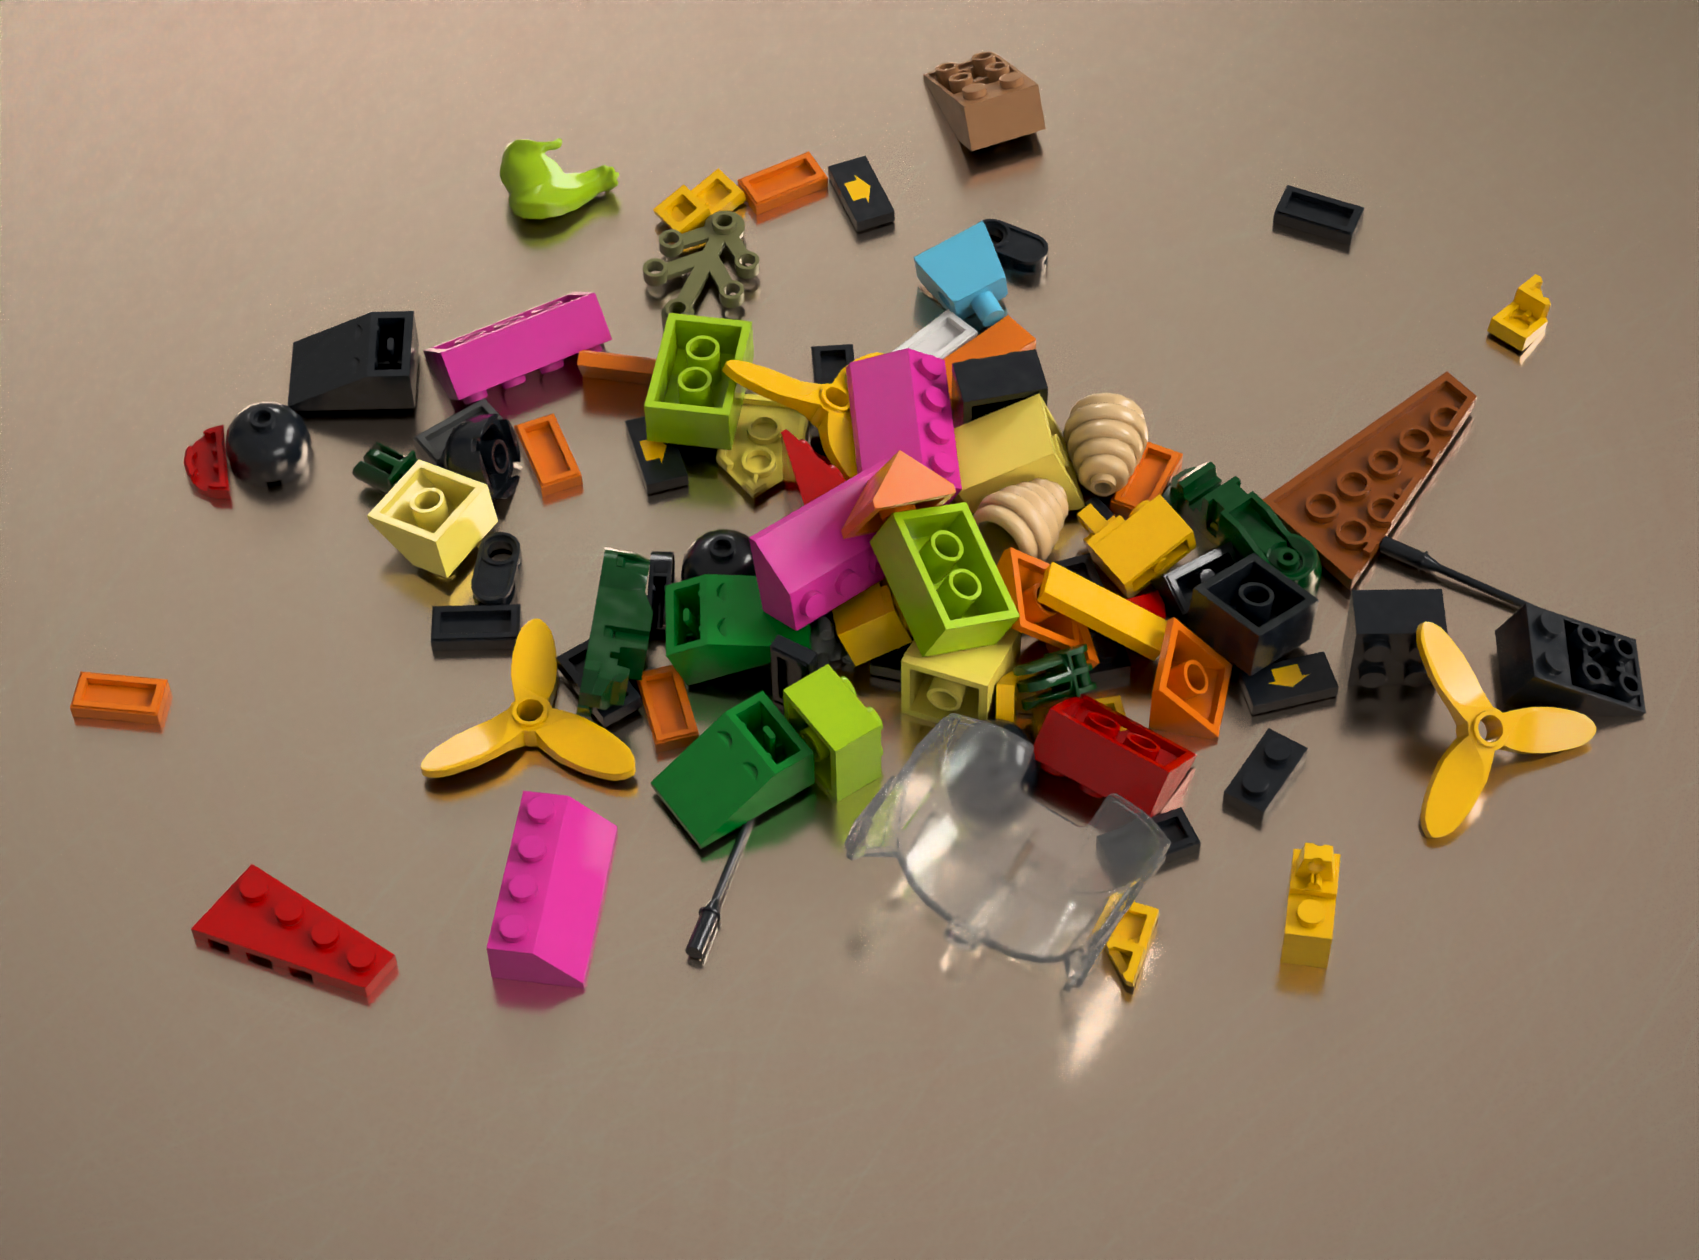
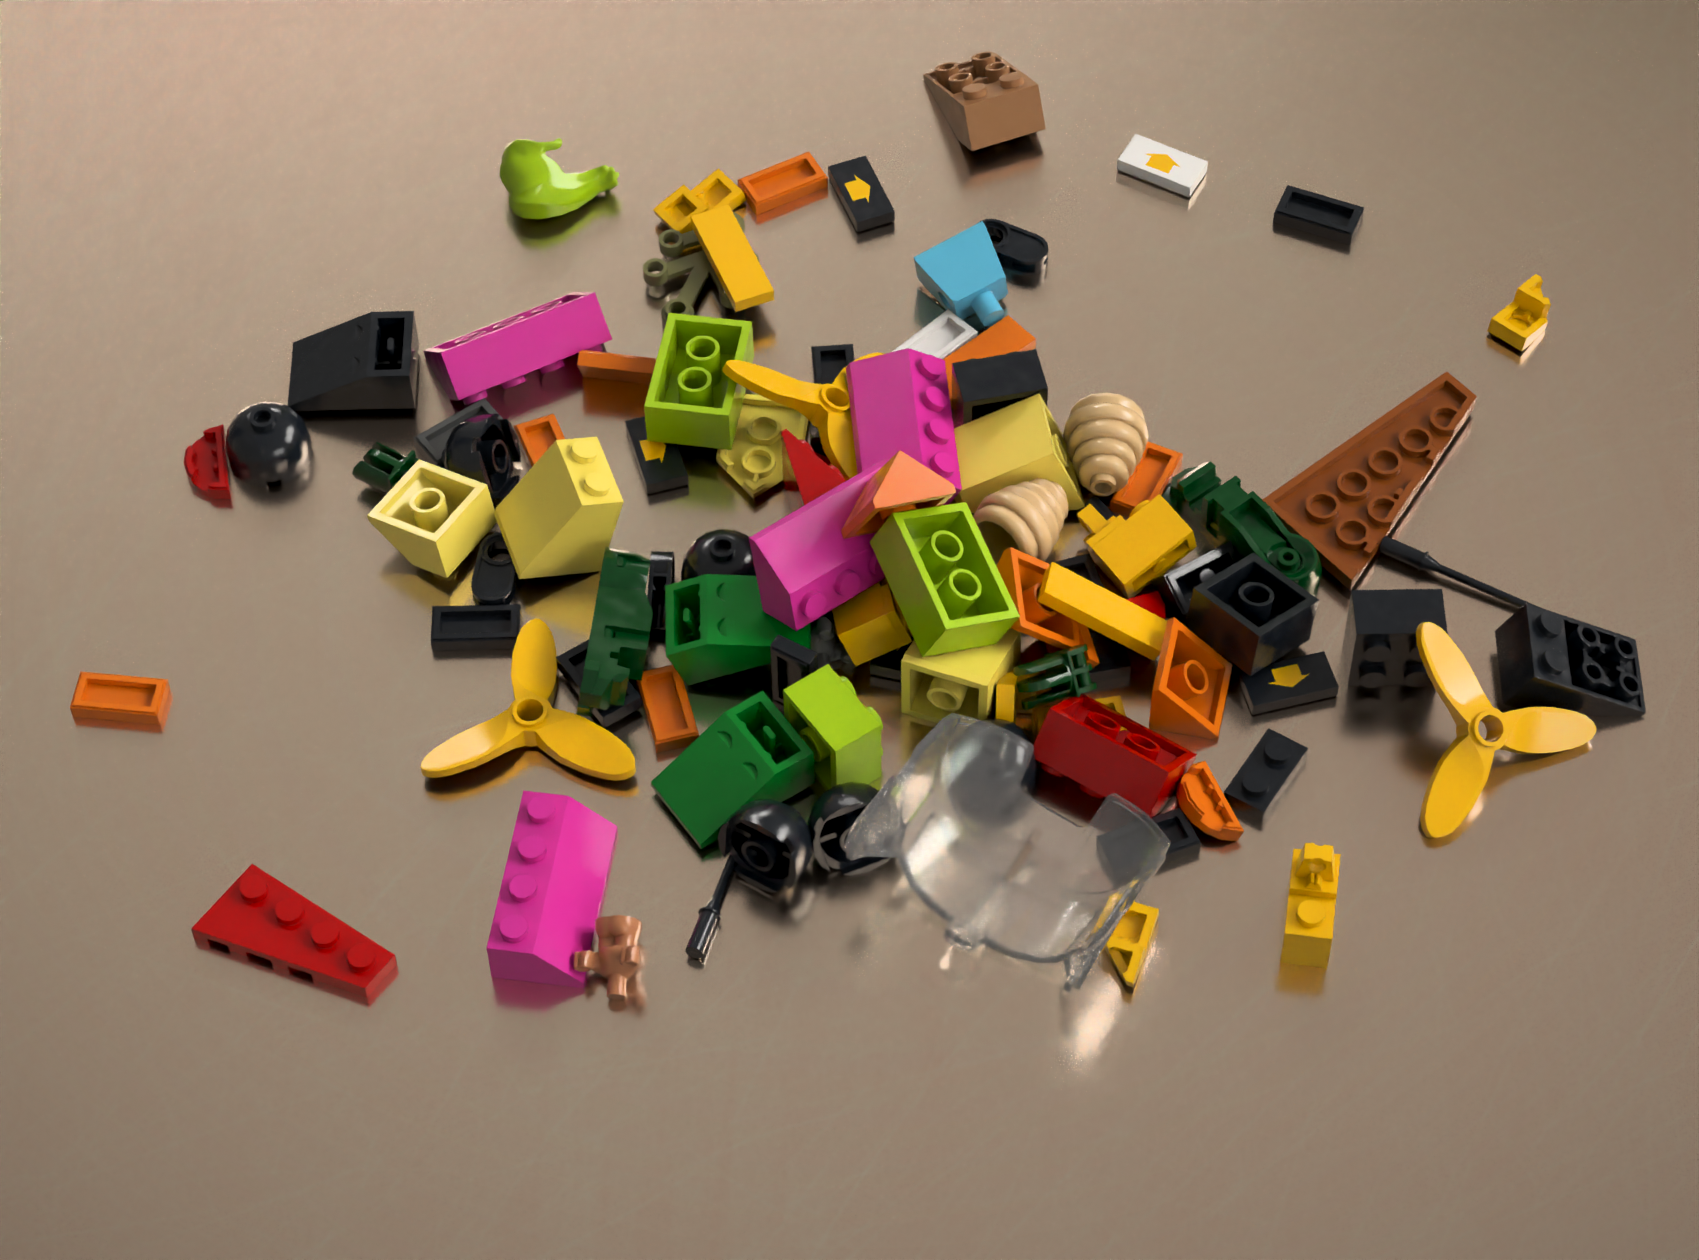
none -> light yellow slope [494,437,624,579]
none -> nougat piece [573,915,642,999]
none -> yellow tile [690,204,774,312]
none -> black cylinder [718,799,813,892]
none -> black cylinder [807,782,902,876]
none -> white tile [1117,134,1208,197]
none -> orange tile [1176,761,1244,841]

